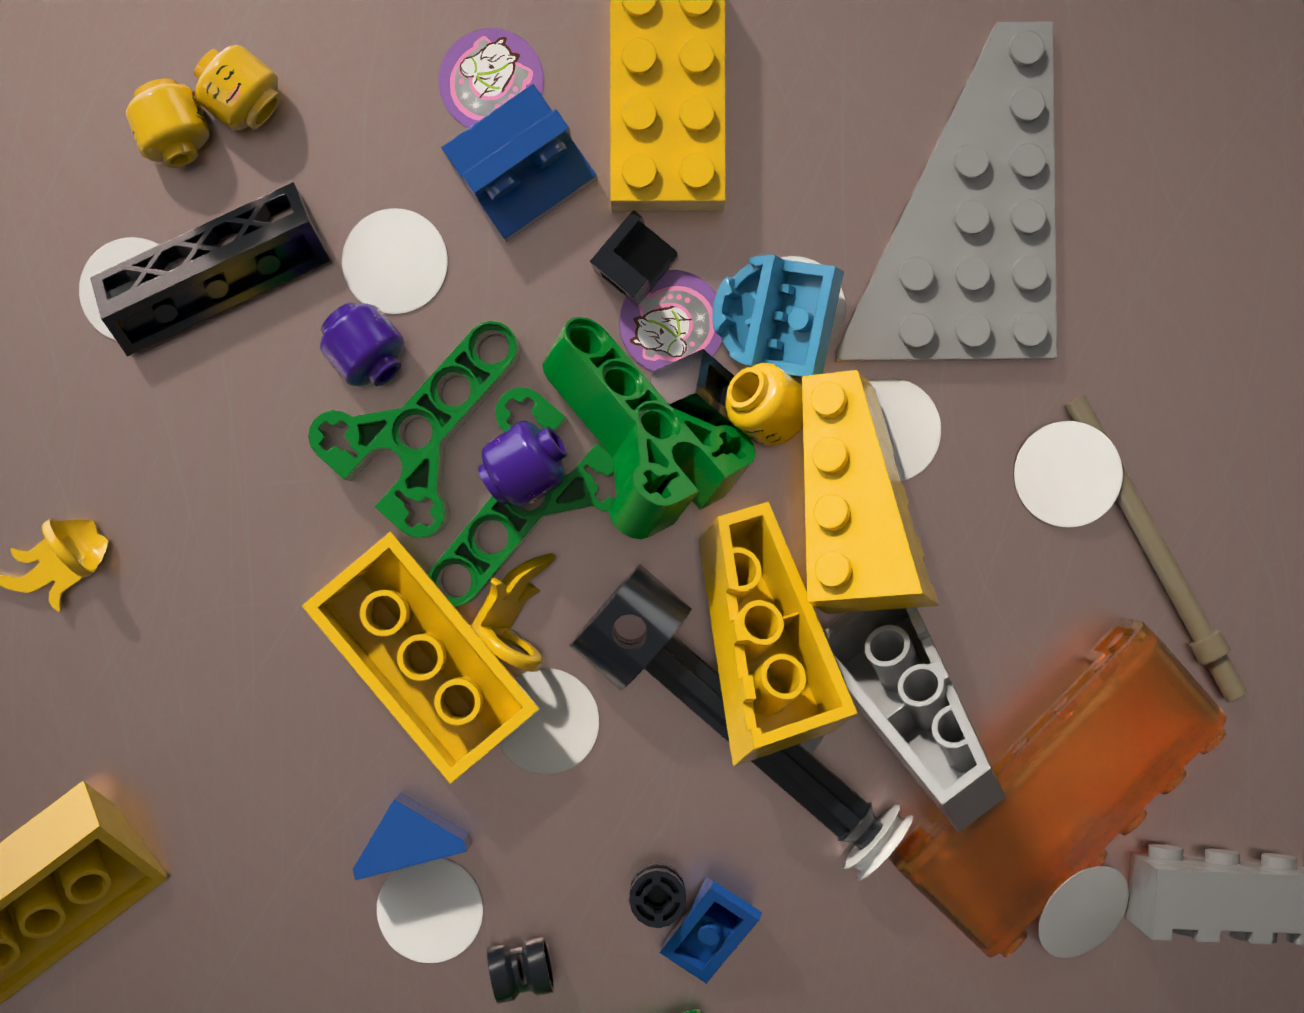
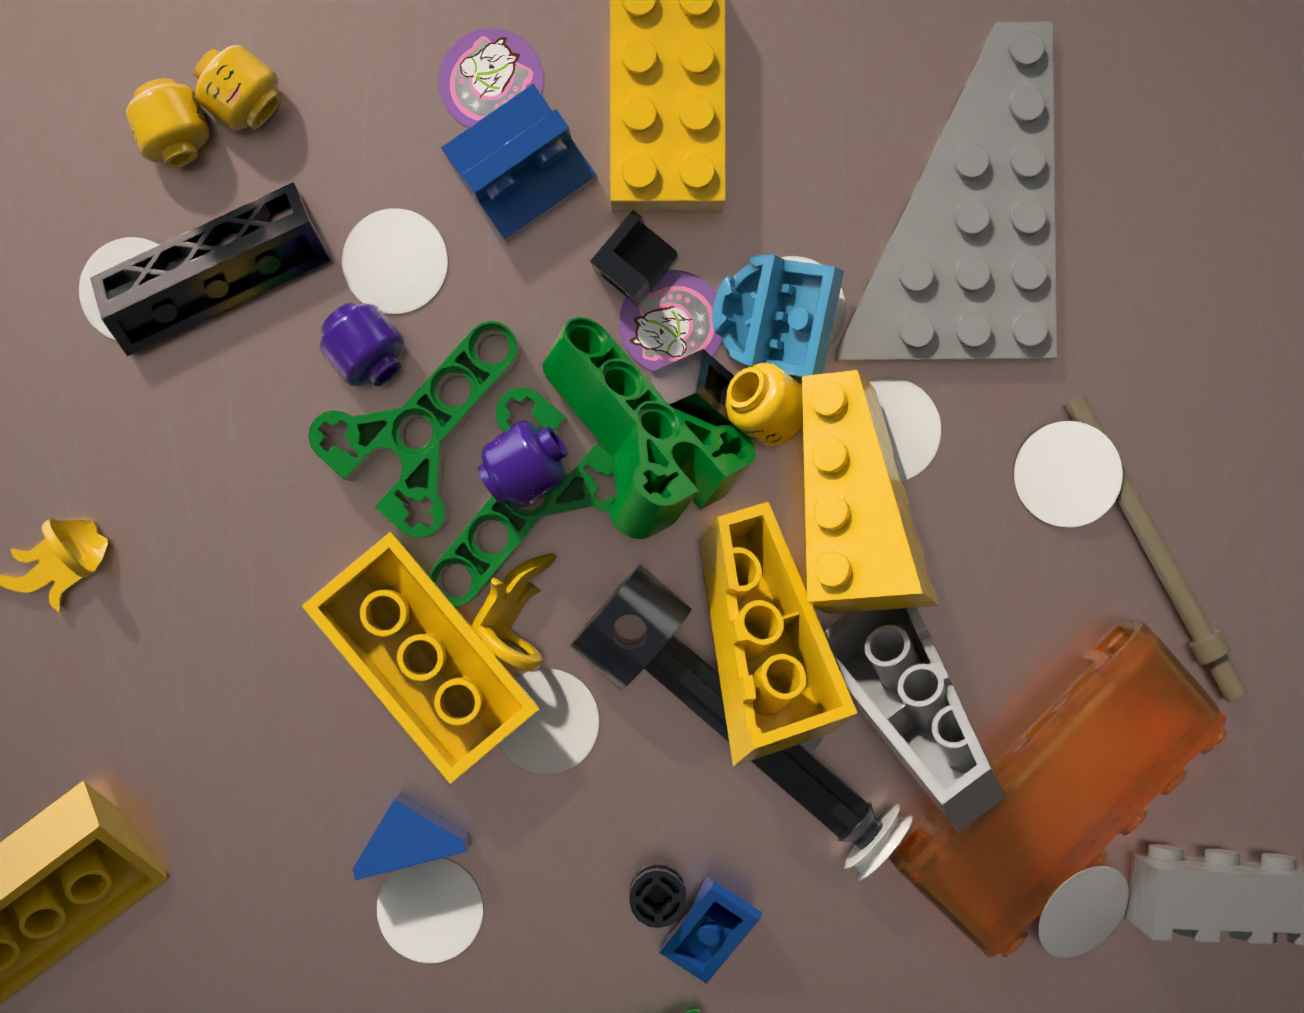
black wheel [487,936,554,1004] -> none

